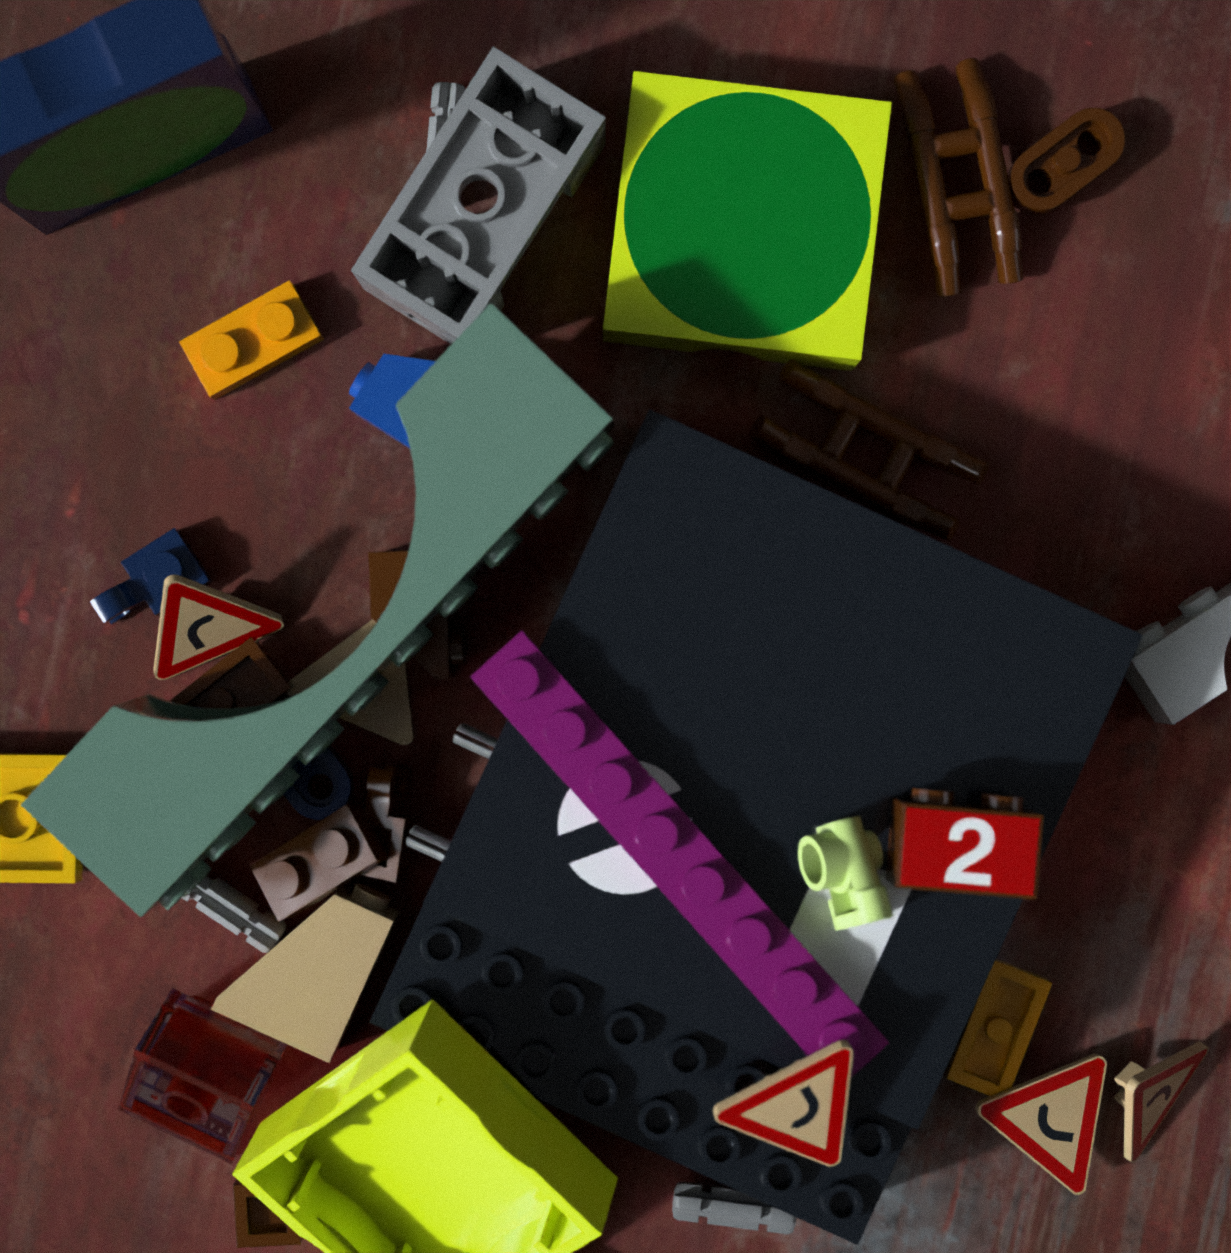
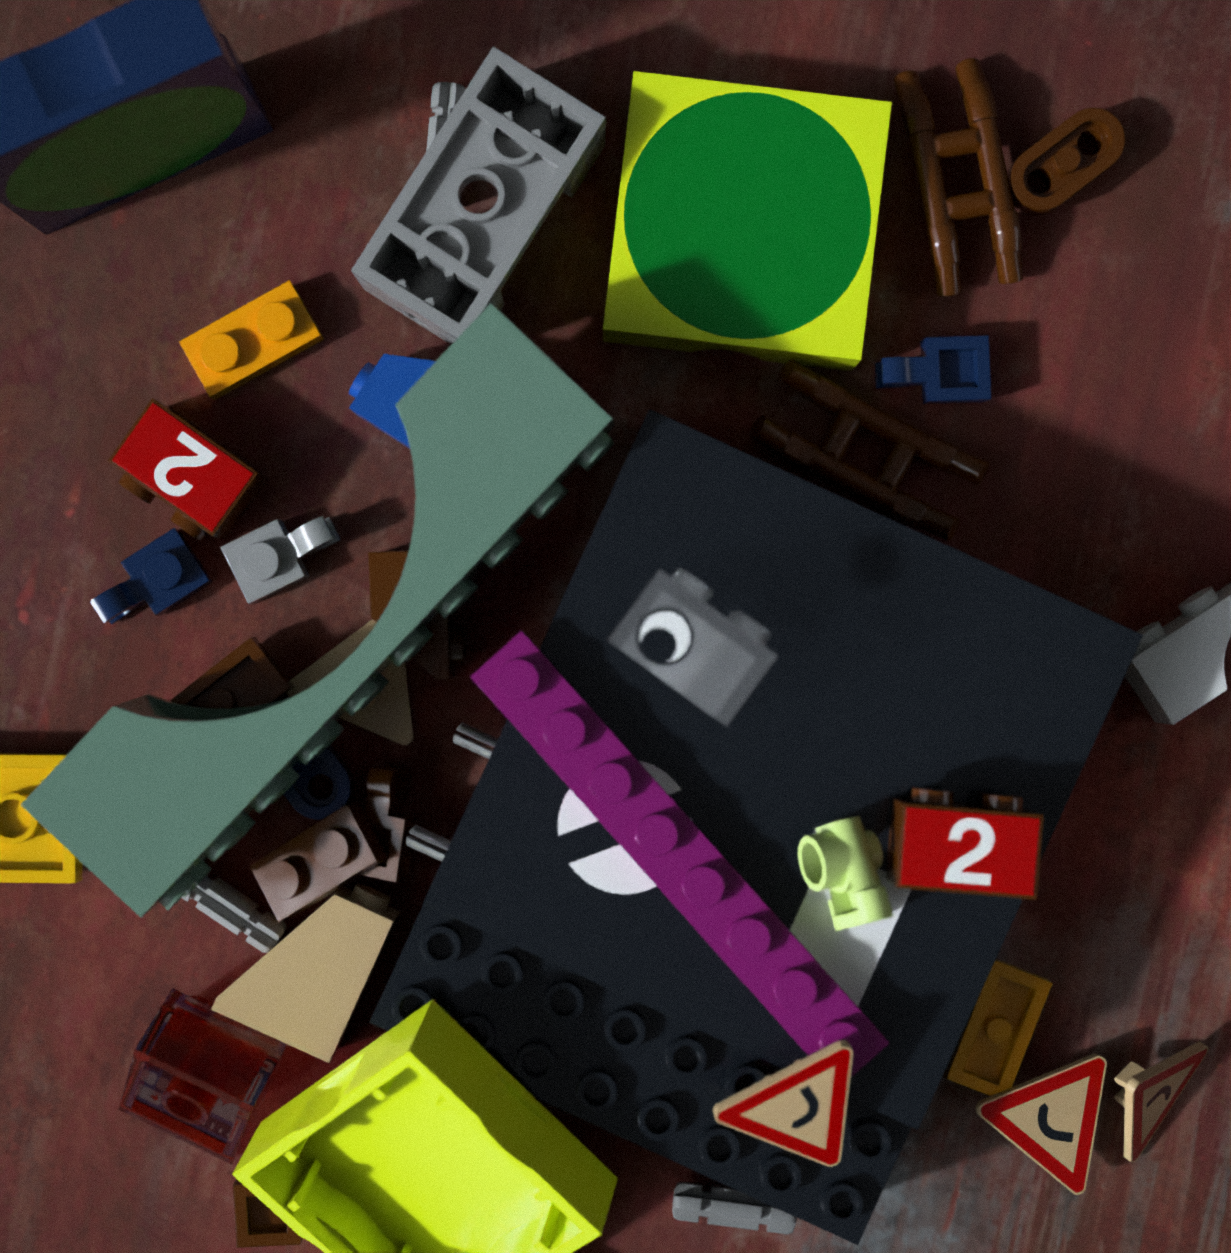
piece [153,574,284,680] -> none
none -> brick [107,398,269,541]
none -> light grey plate [220,516,341,604]
none -> clear brick [608,568,778,727]
none -> dark blue plate [875,335,991,404]

